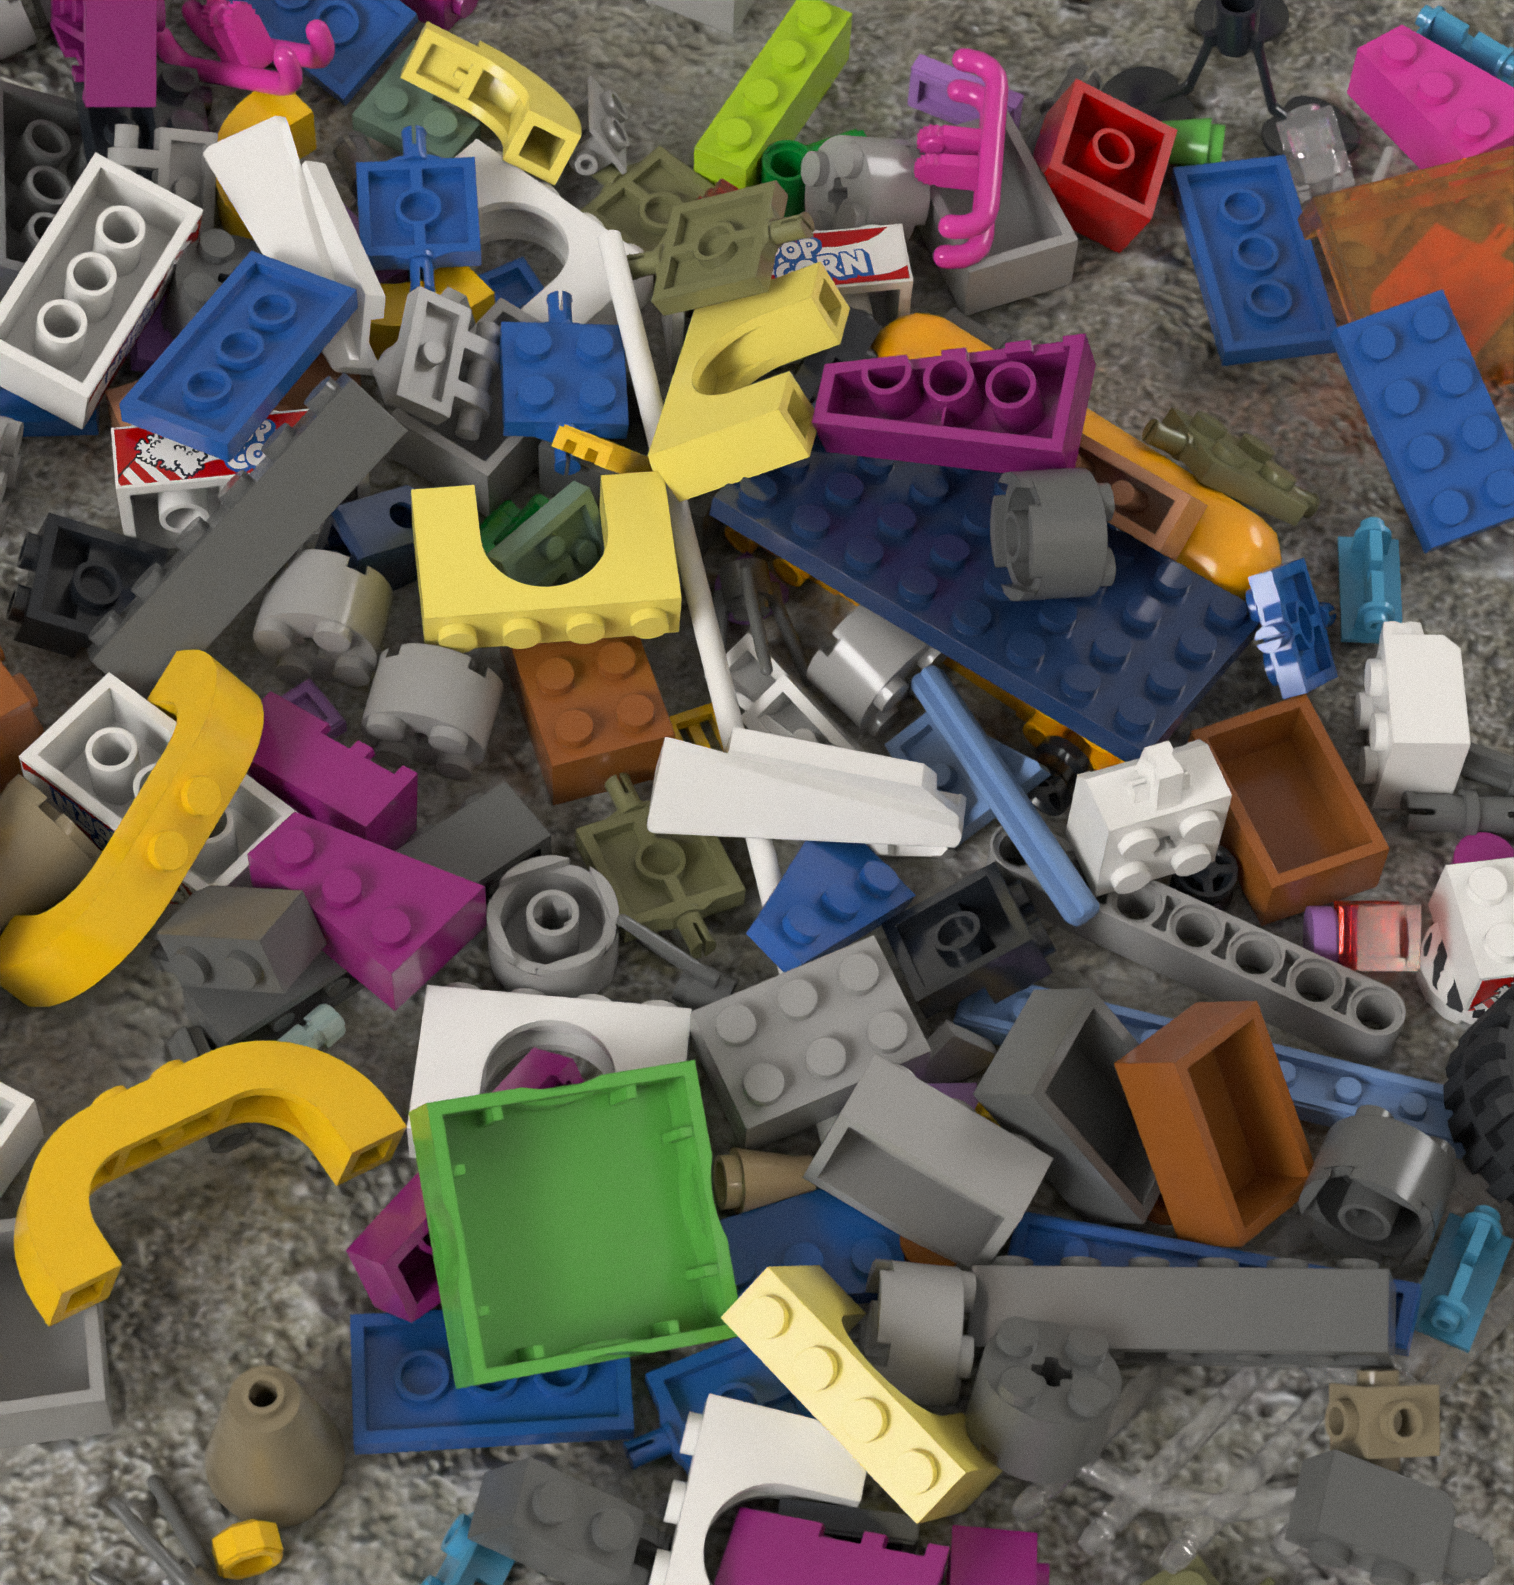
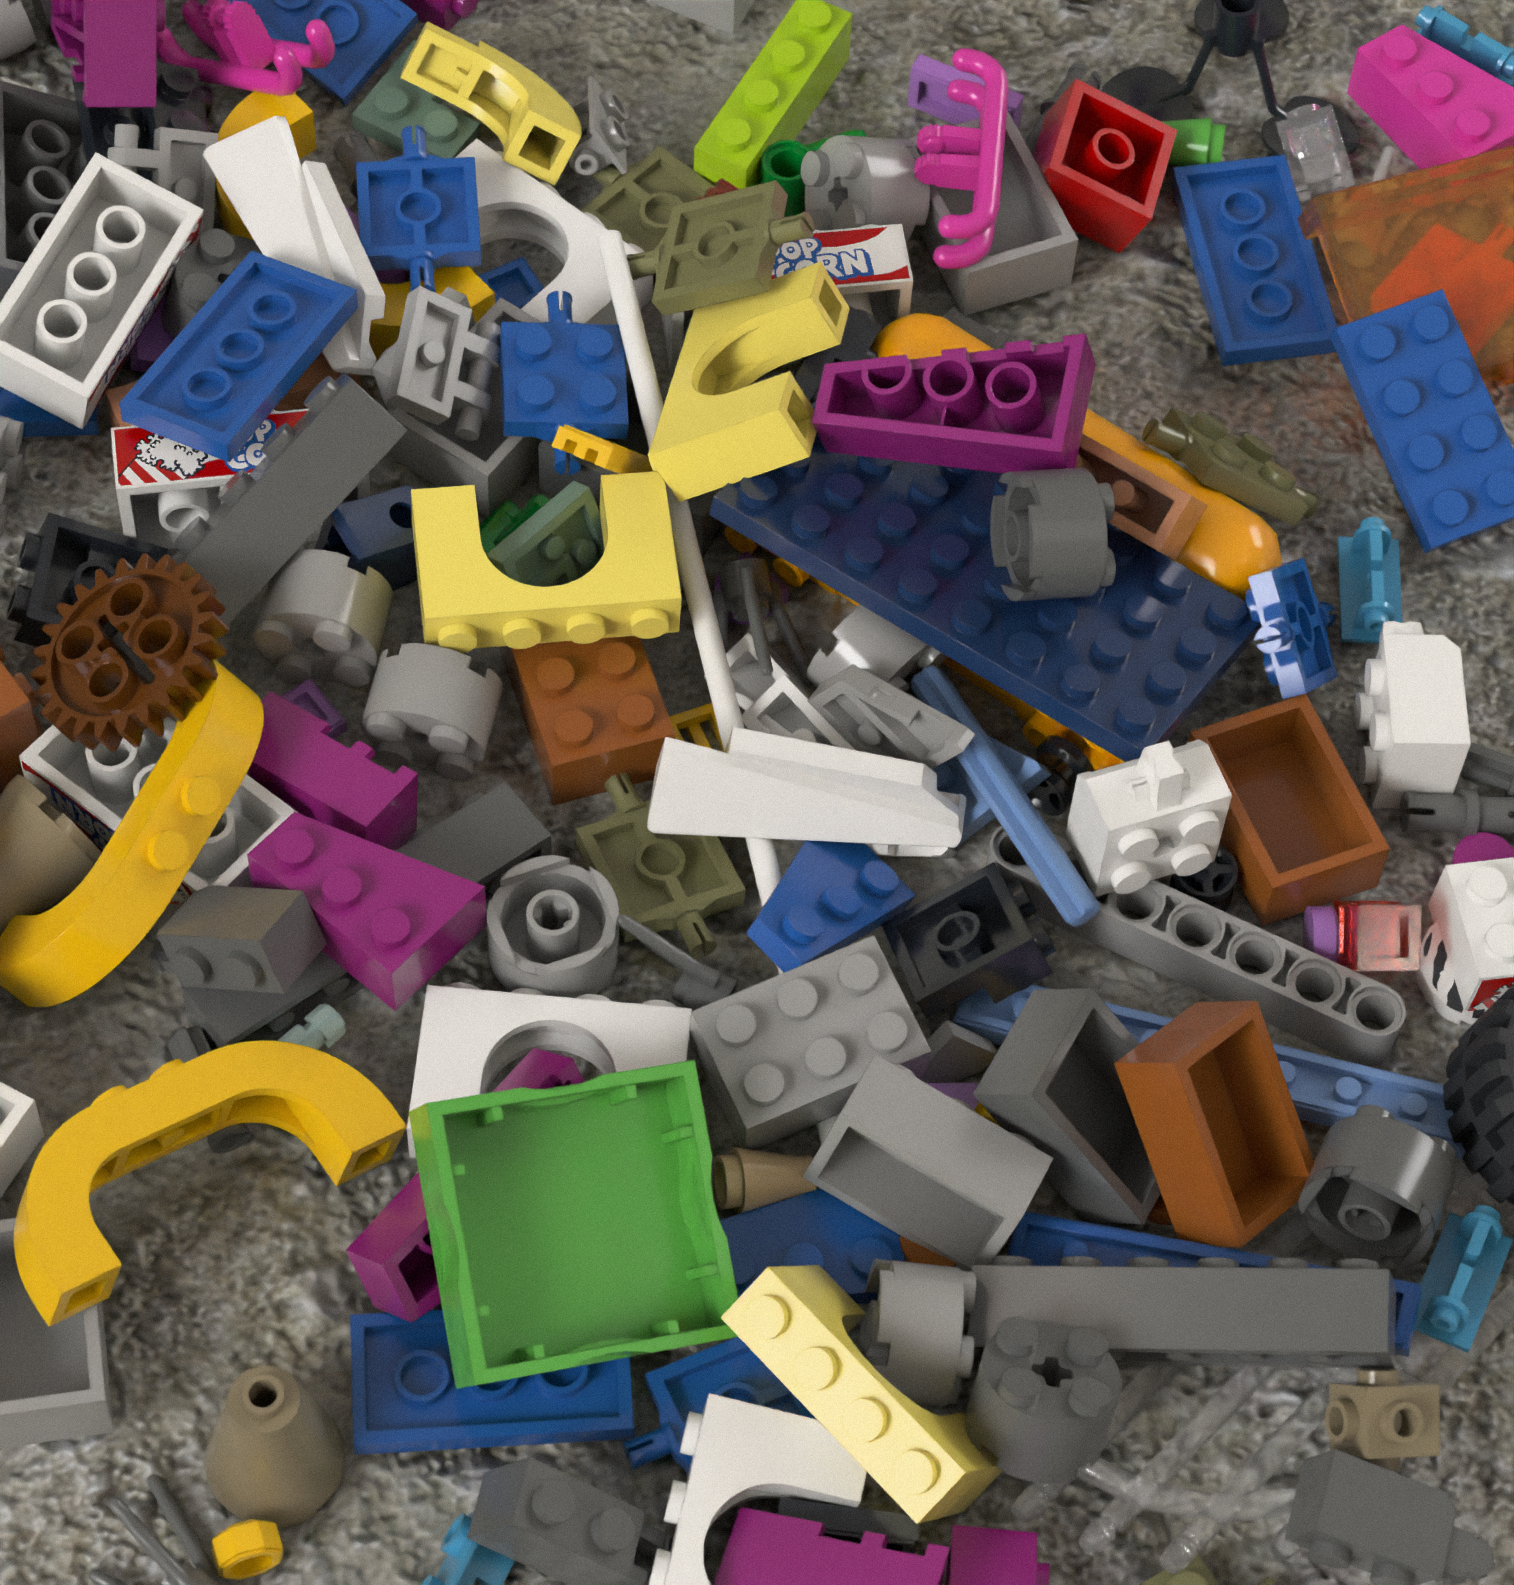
none -> reddish brown gear [30,553,229,752]
none -> light grey wing [807,664,976,769]

